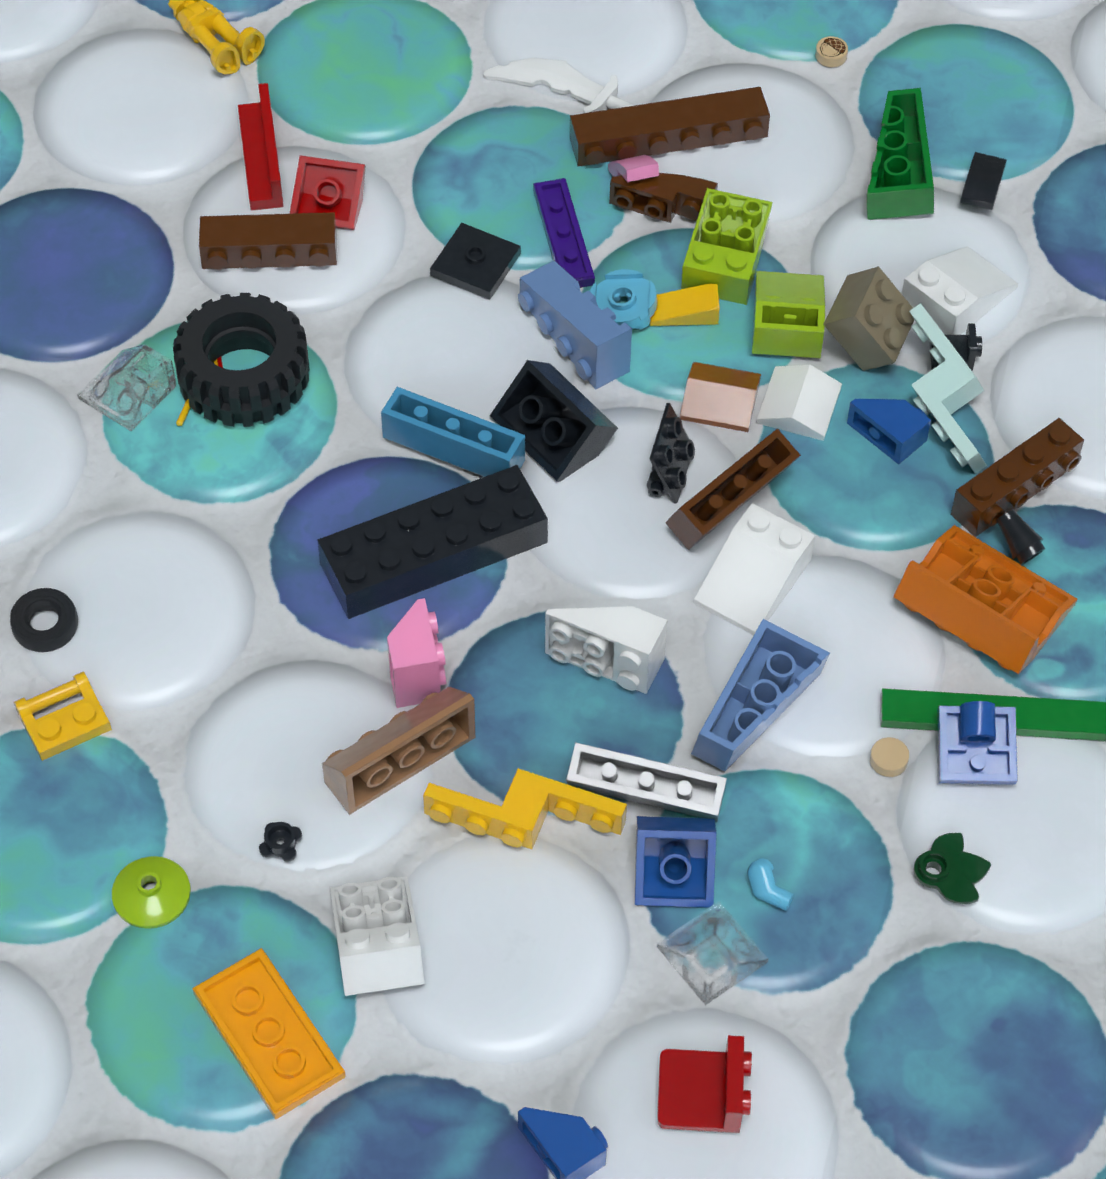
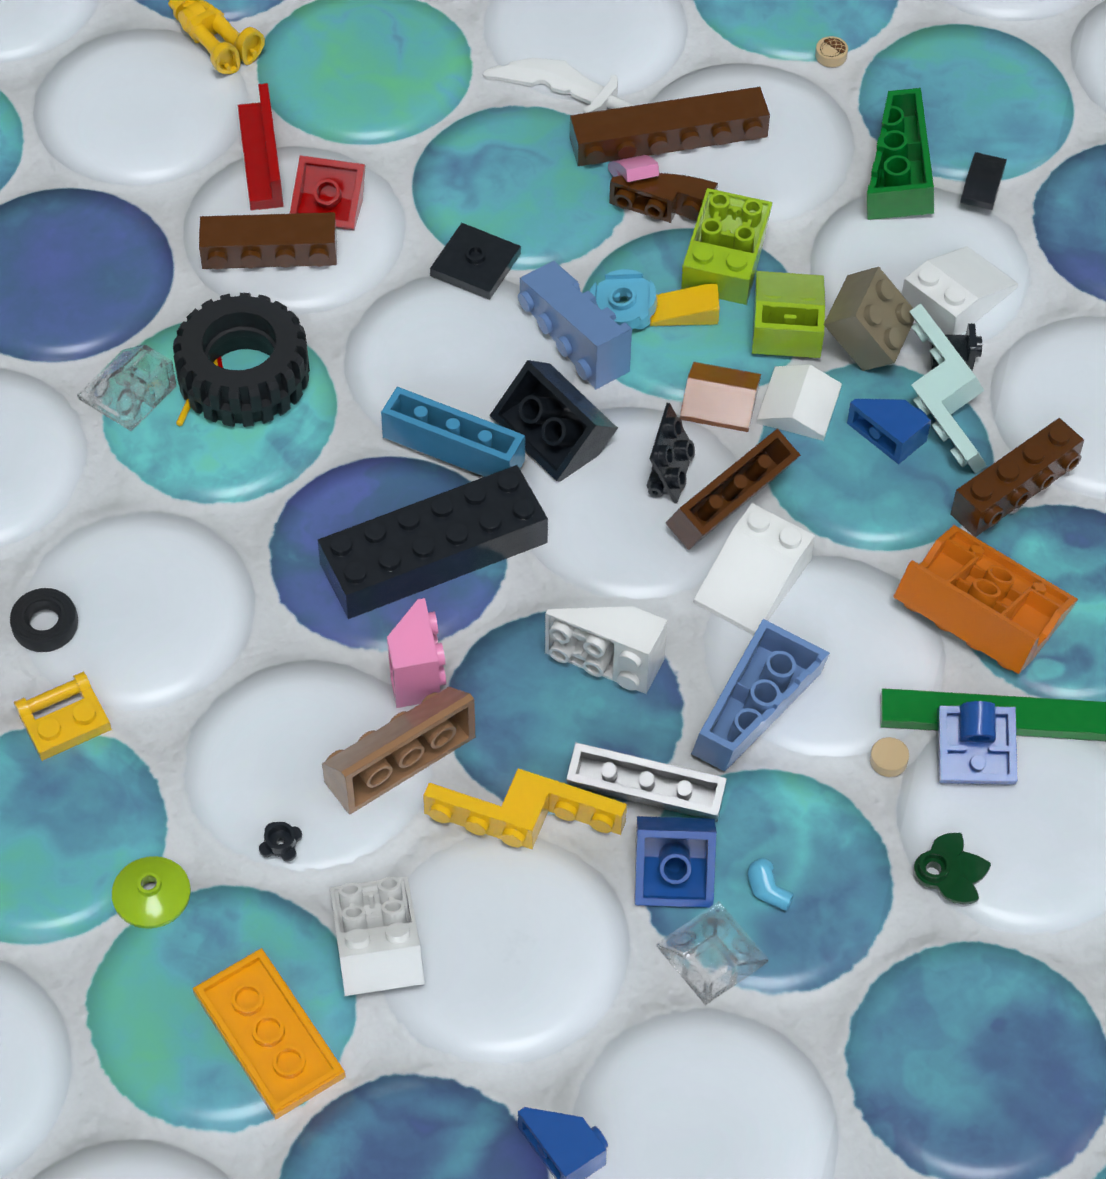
dark purple tile [533,178,595,288] -> none
red bracket [657,1035,752,1133] -> none
black cone [996,509,1045,565] -> none

